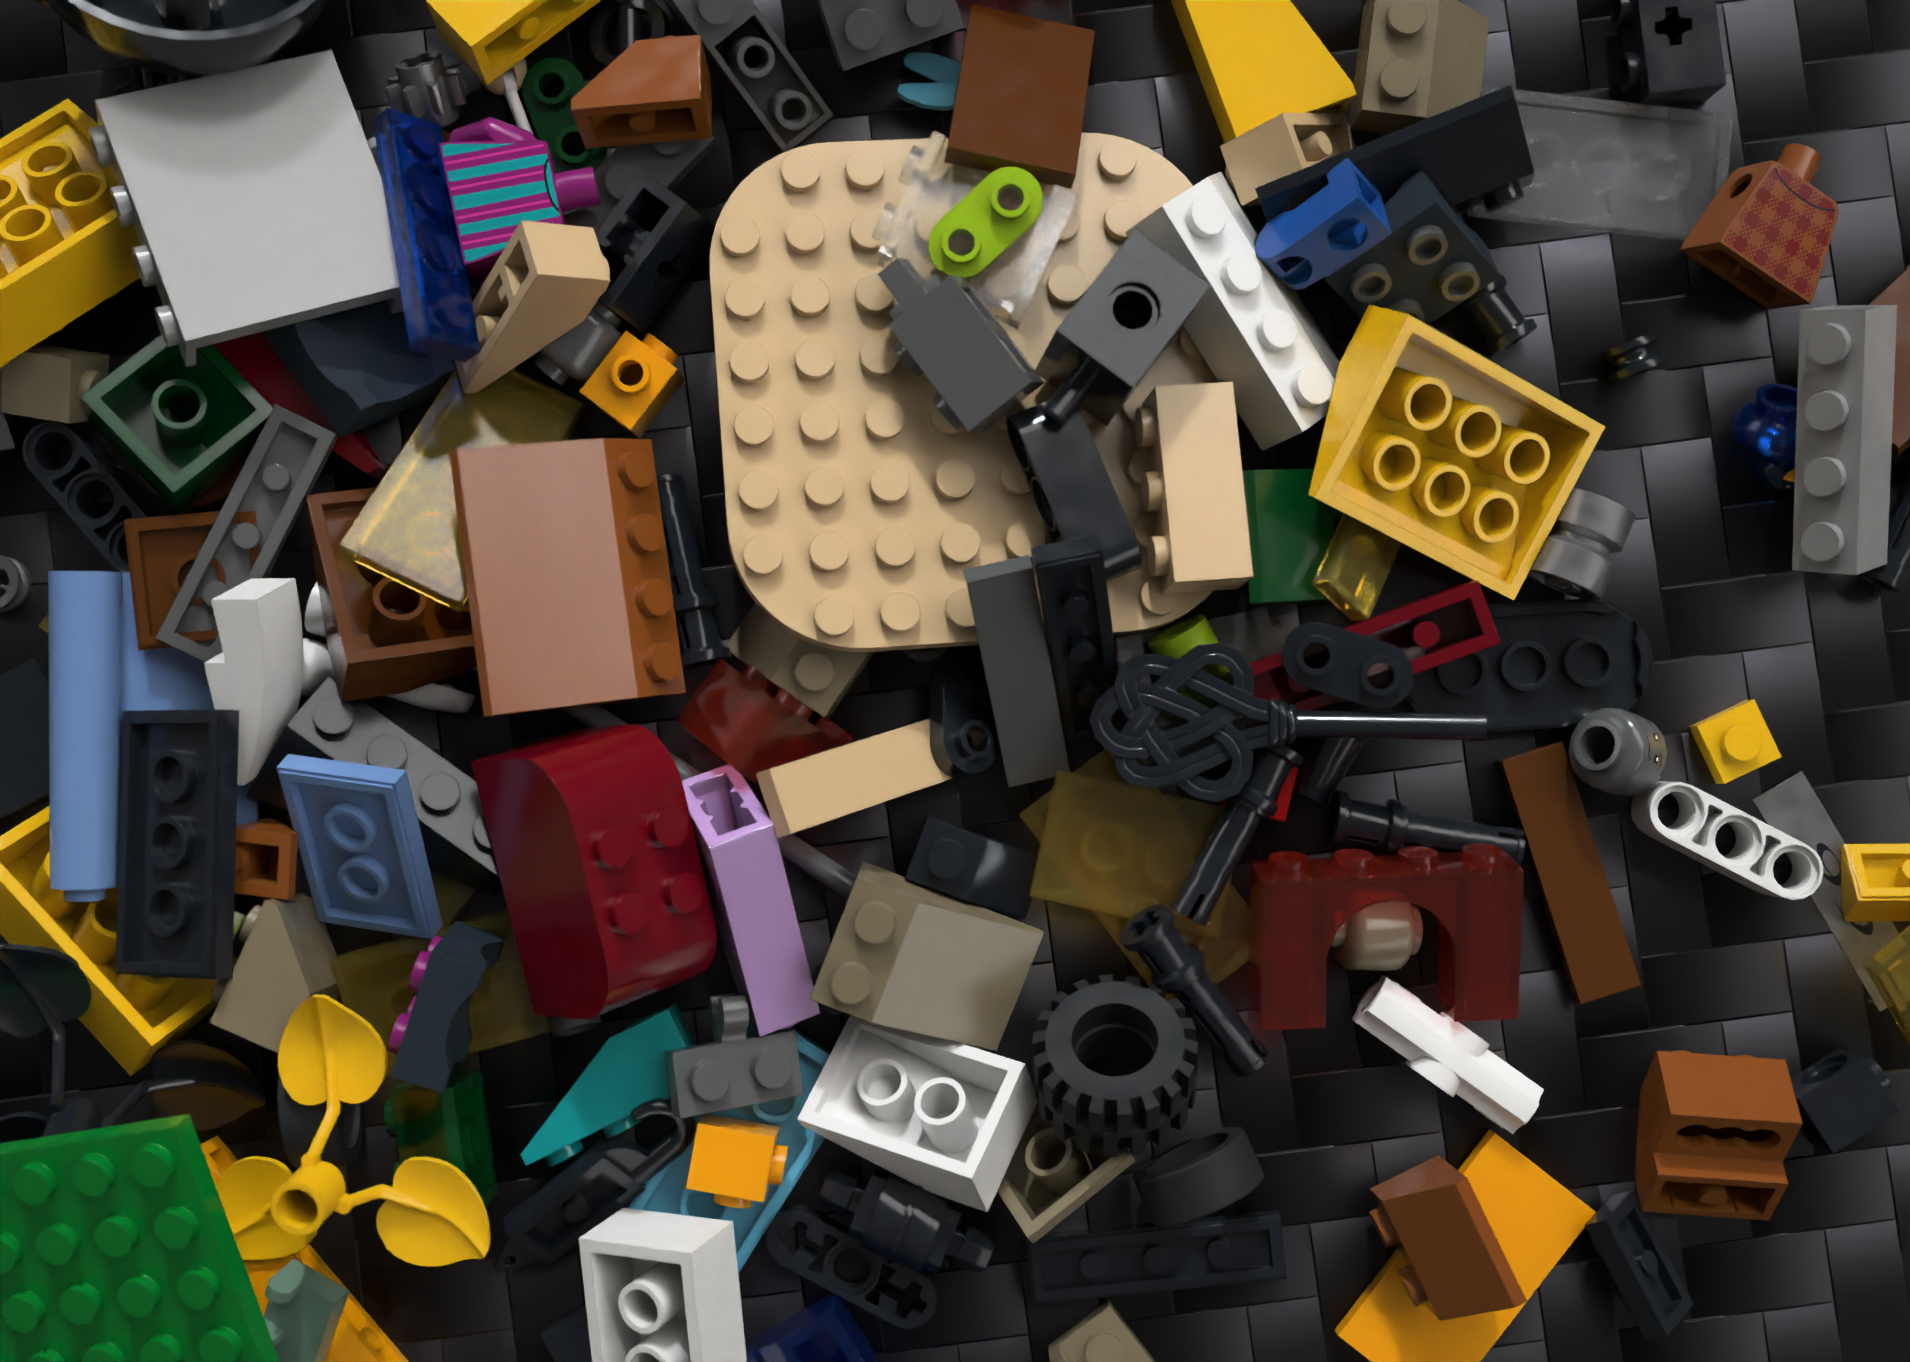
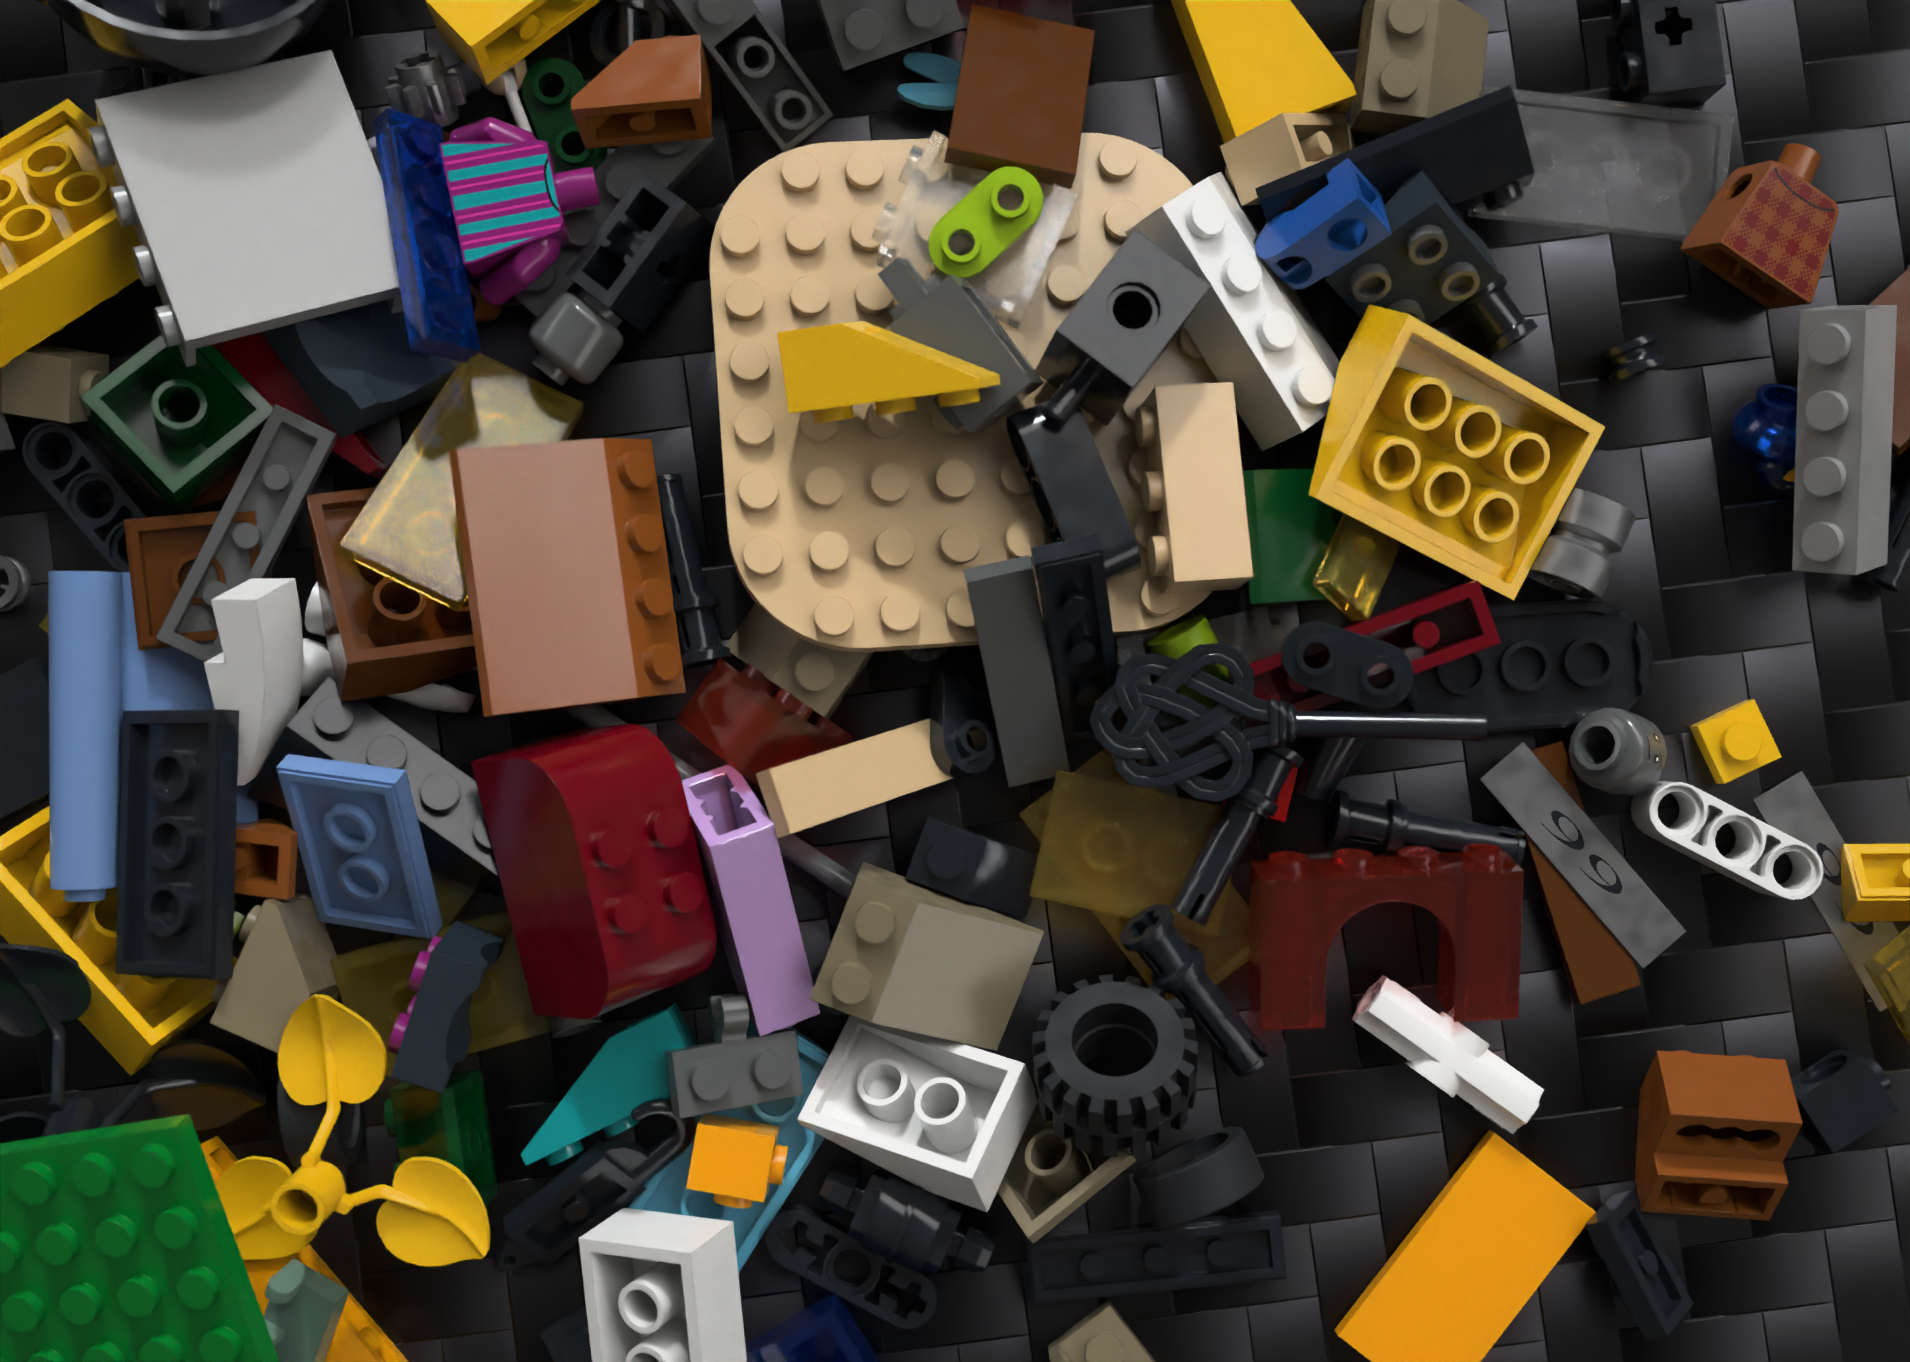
tan slope [449,220,611,394] -> none
light orange brick [579,330,685,439] -> none
dark tan head [1321,887,1423,971] -> none
dark orange slope [1369,1155,1527,1321] -> none
none -> yellow slope [777,321,1001,423]
none -> flat silver sticker [1480,742,1686,969]

